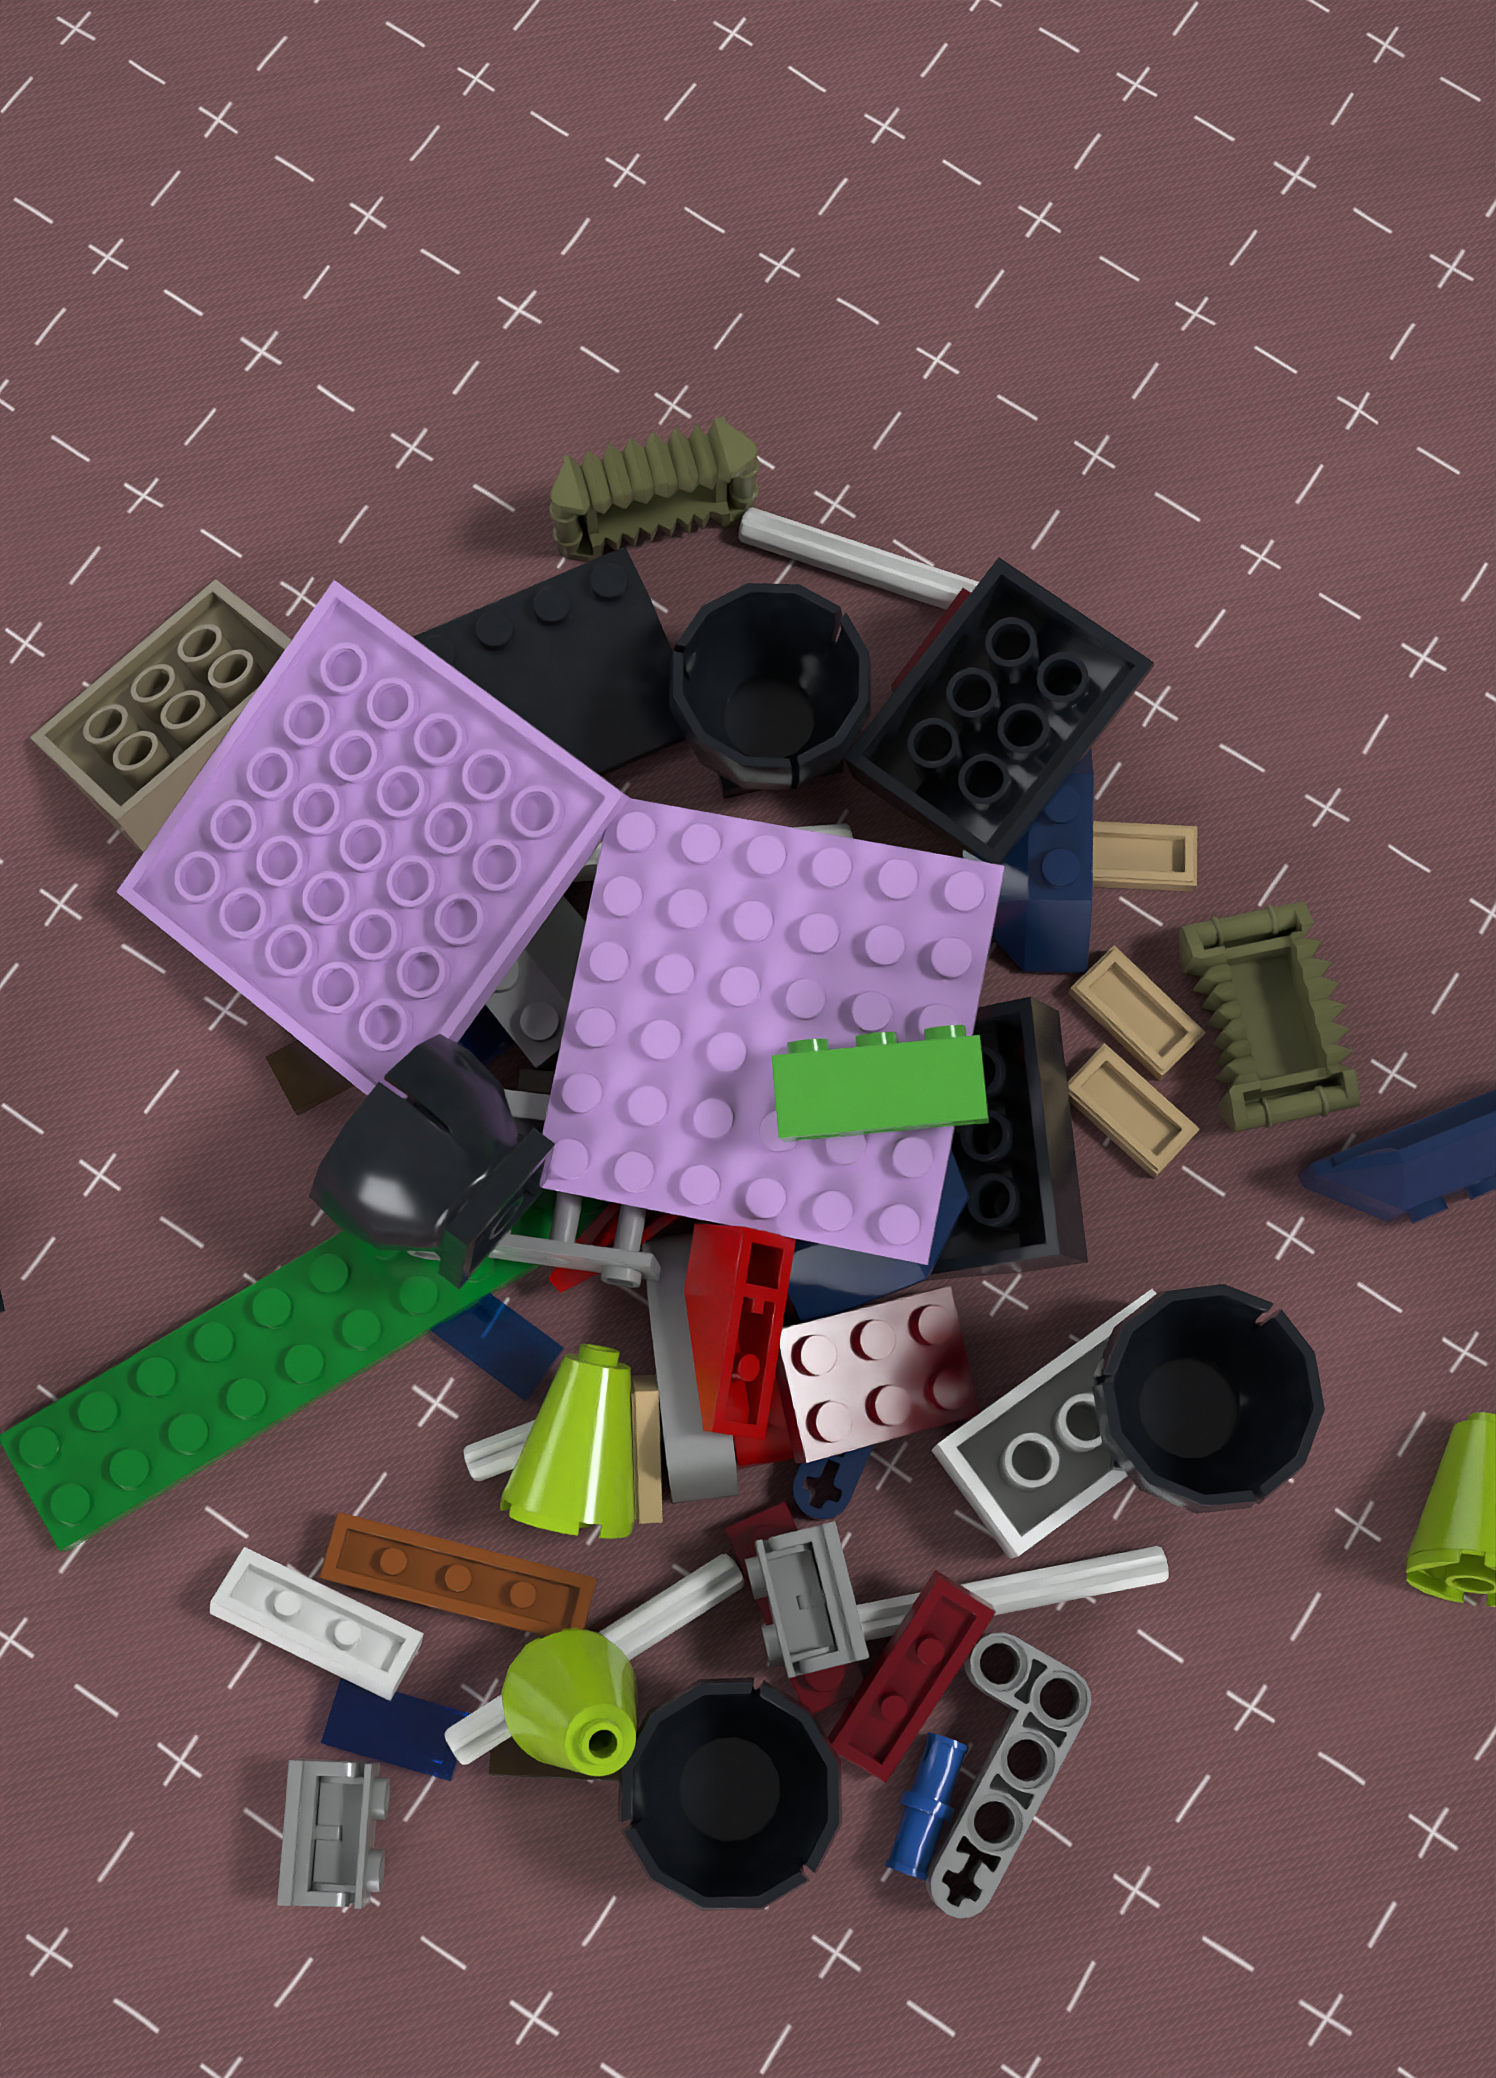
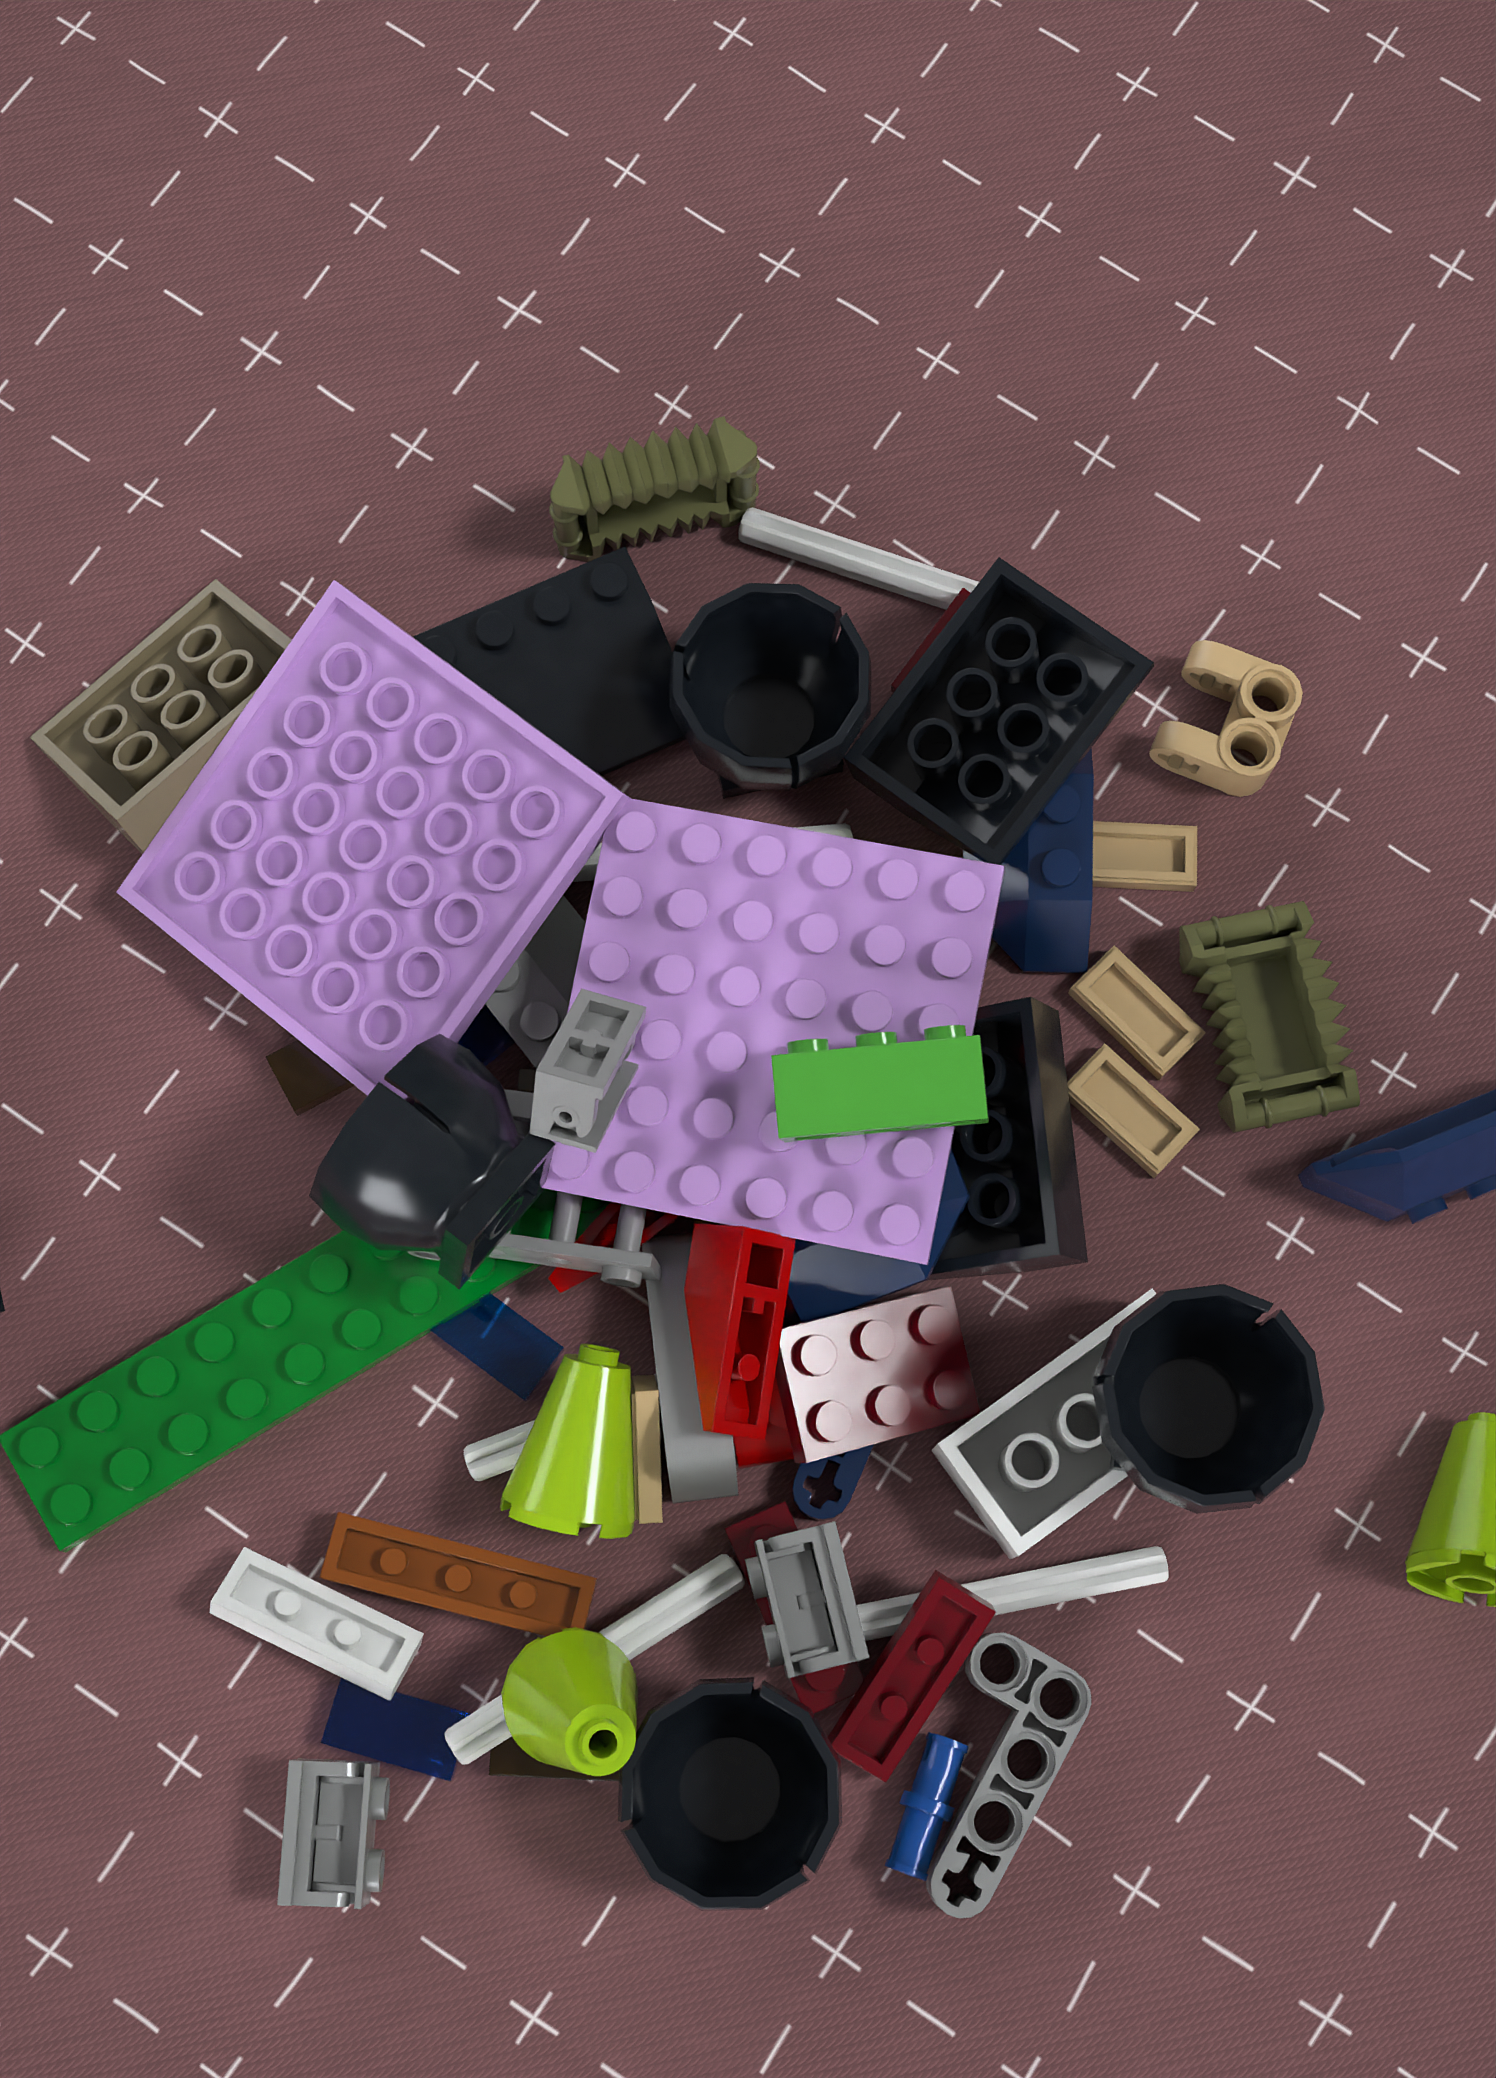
none -> light grey hinge [530,989,646,1153]
none -> tan piece [1149,640,1303,797]

